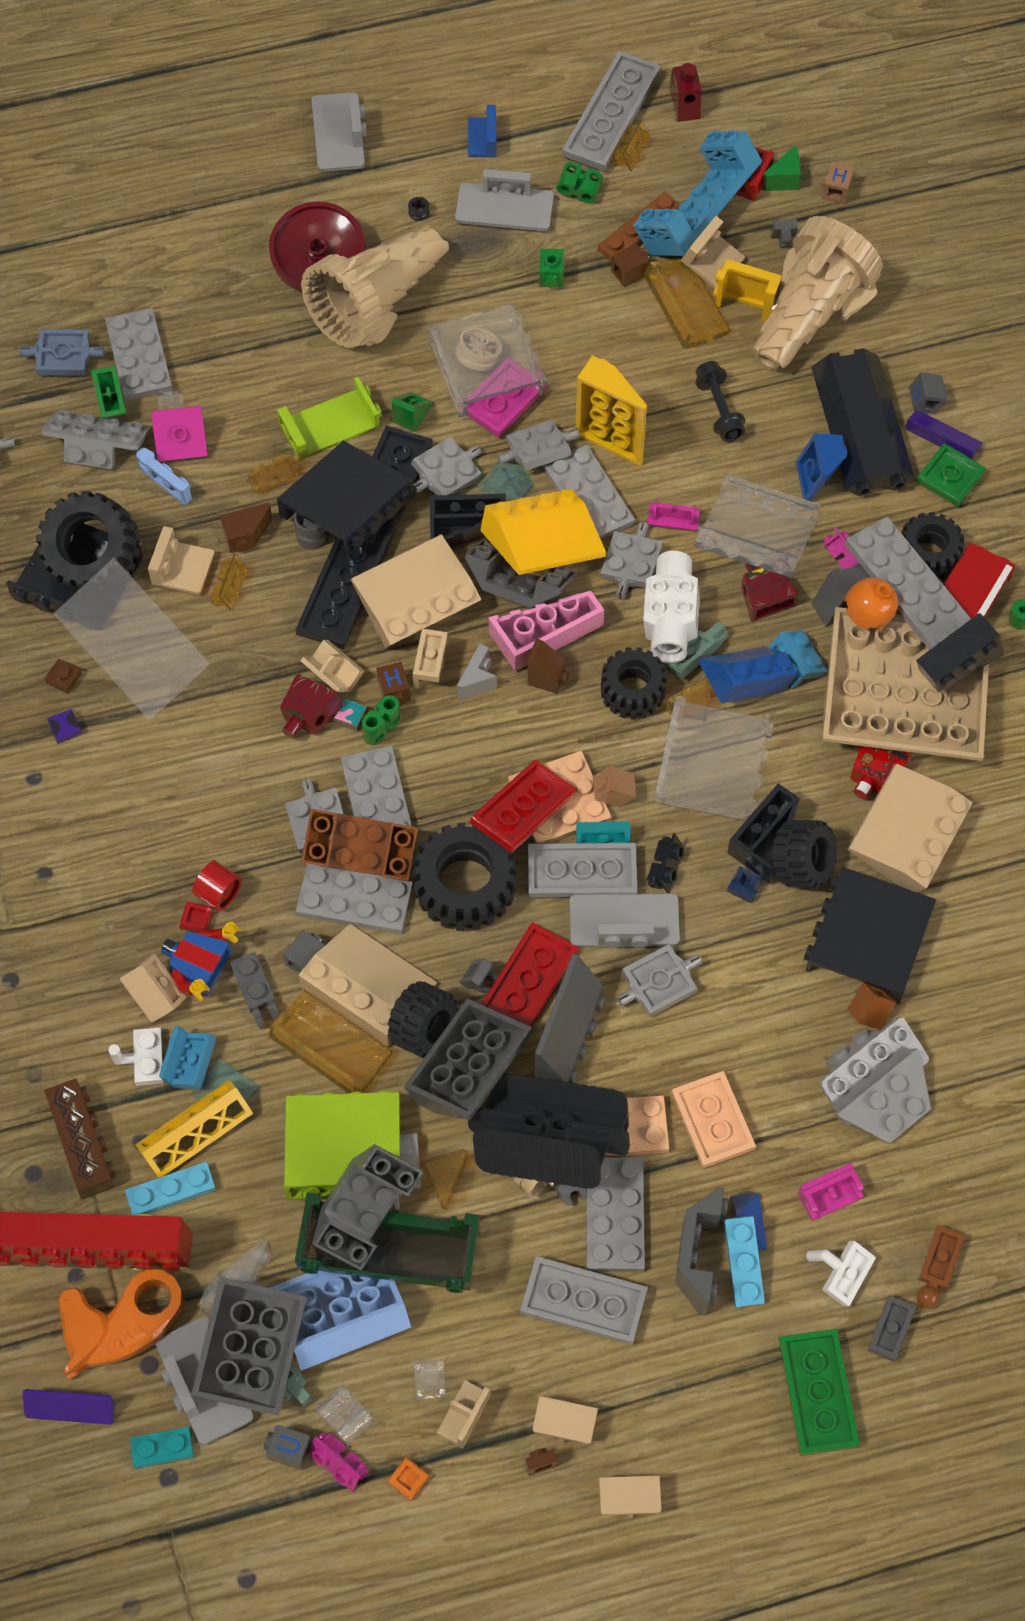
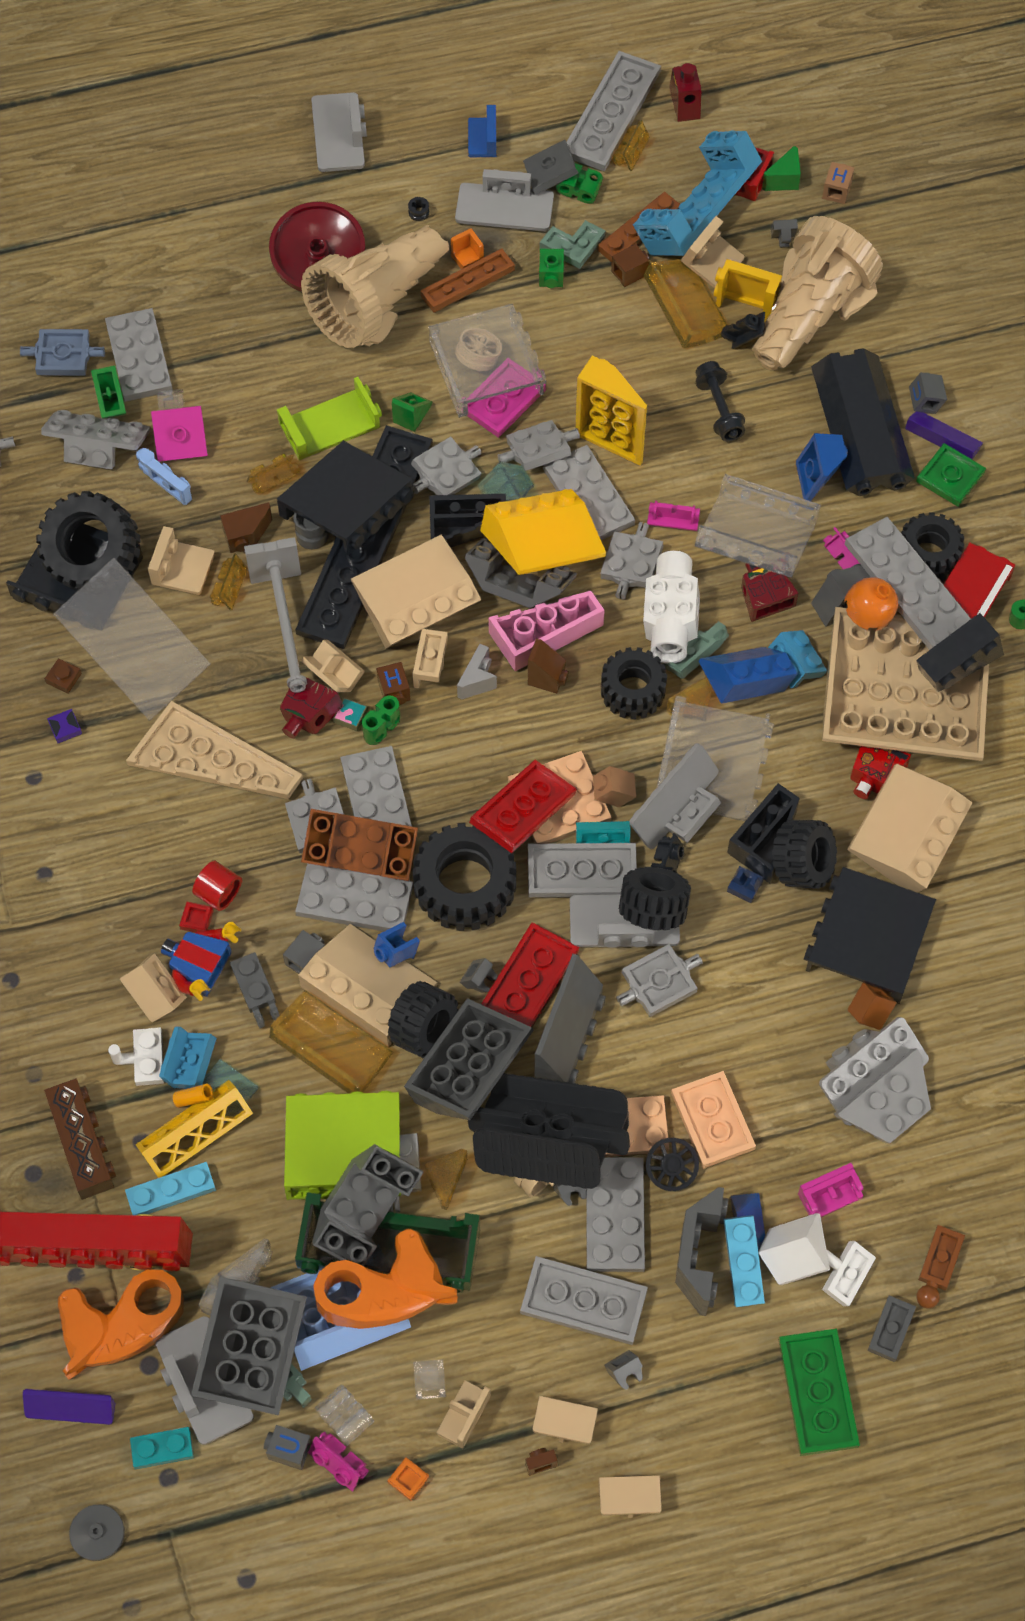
none -> dark grey piece [69,1505,125,1561]
none -> tan wing [126,701,303,799]
none -> light orange axle [173,1084,213,1108]
none -> light grey tile [244,537,307,692]
none -> orange animal [313,1229,458,1329]
none -> blue window [373,922,420,968]
none -> dark orange plate [421,248,515,313]
none -> orange panel [451,228,484,269]
none -> dark grey plate [523,139,578,194]
none -> sand green plate [540,220,606,269]
none -> dark grey tile [604,1350,643,1390]
none -> black tyre [618,867,691,931]
none -> light grey bracket [630,743,721,849]
none -> black wheel [646,1137,699,1191]
none -> black hinge [721,311,765,349]
none -> white slope [758,1213,830,1285]

